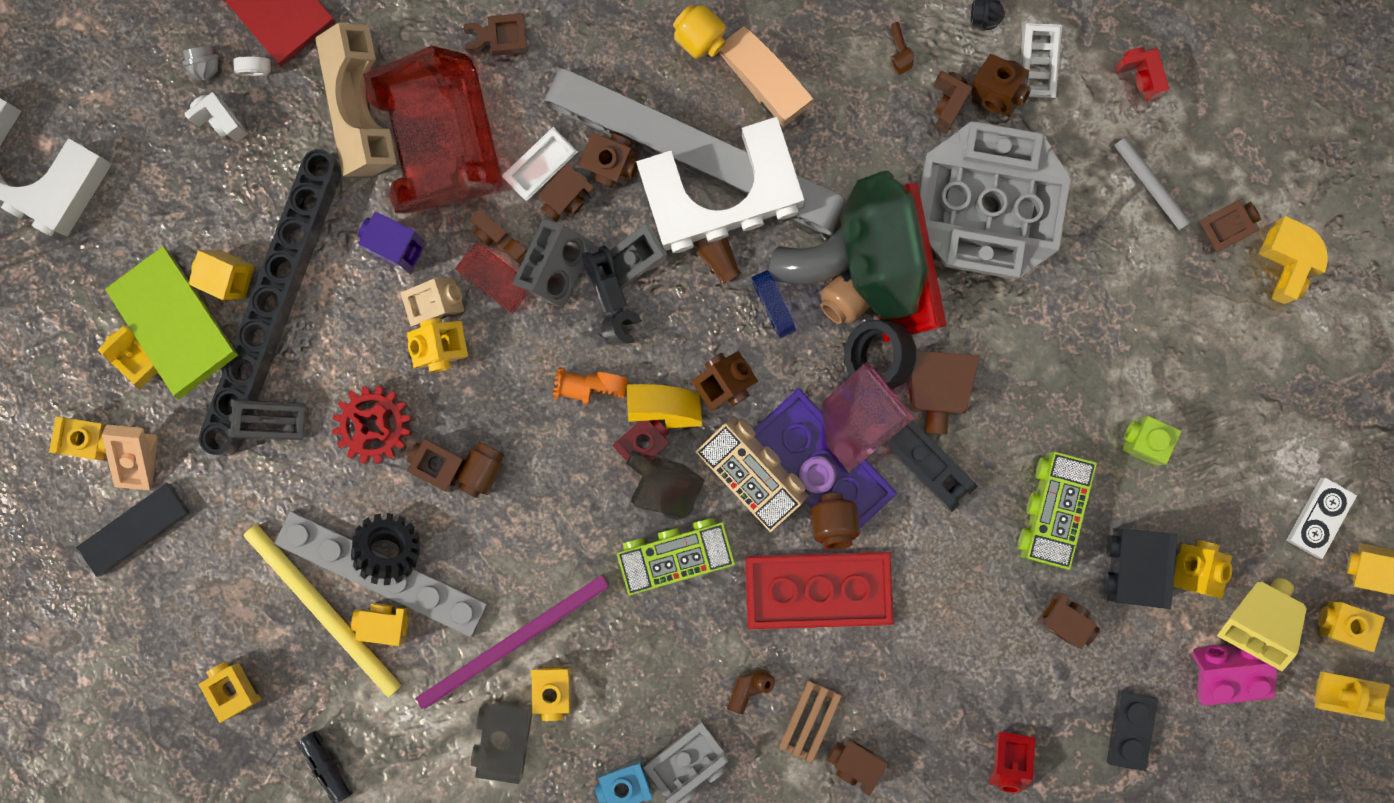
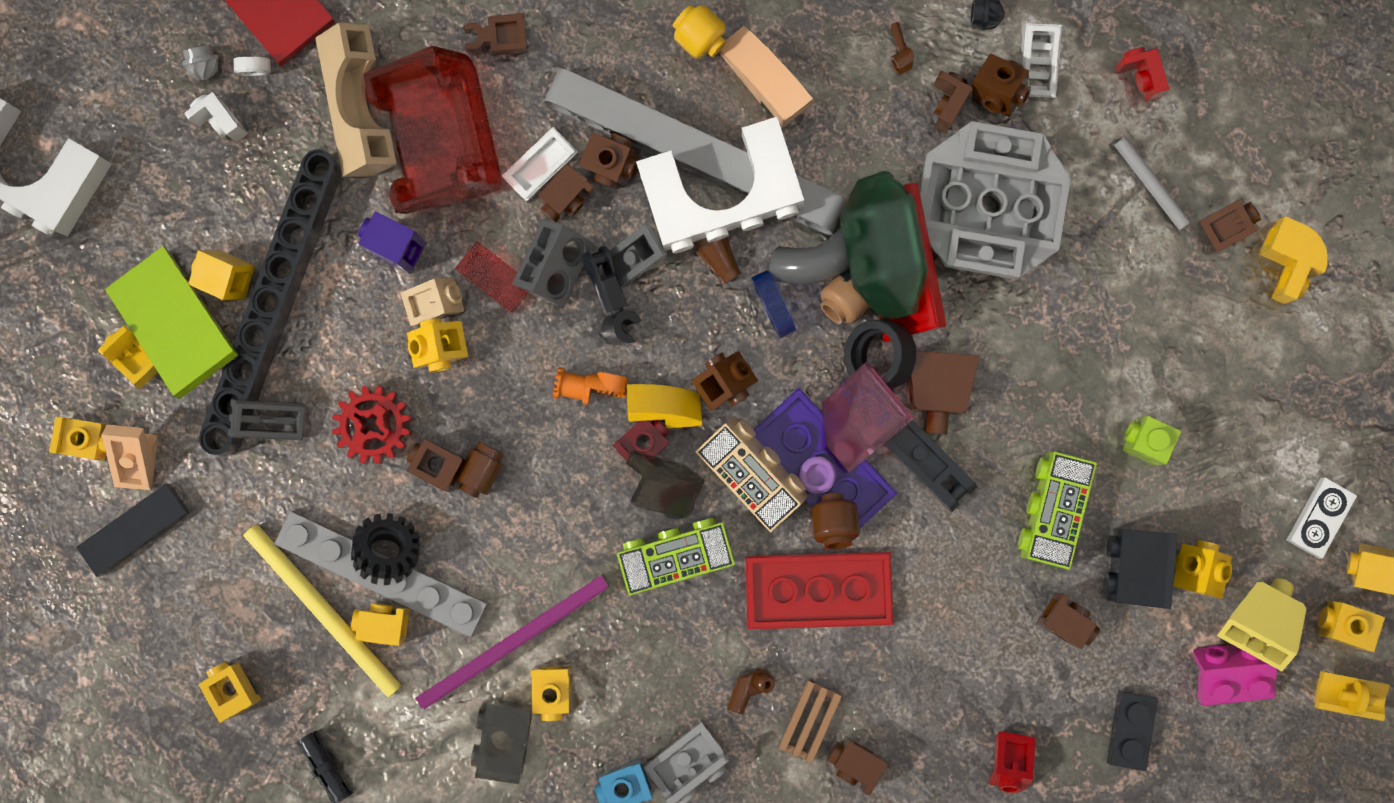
reddish brown plate [470,209,527,264] -> none

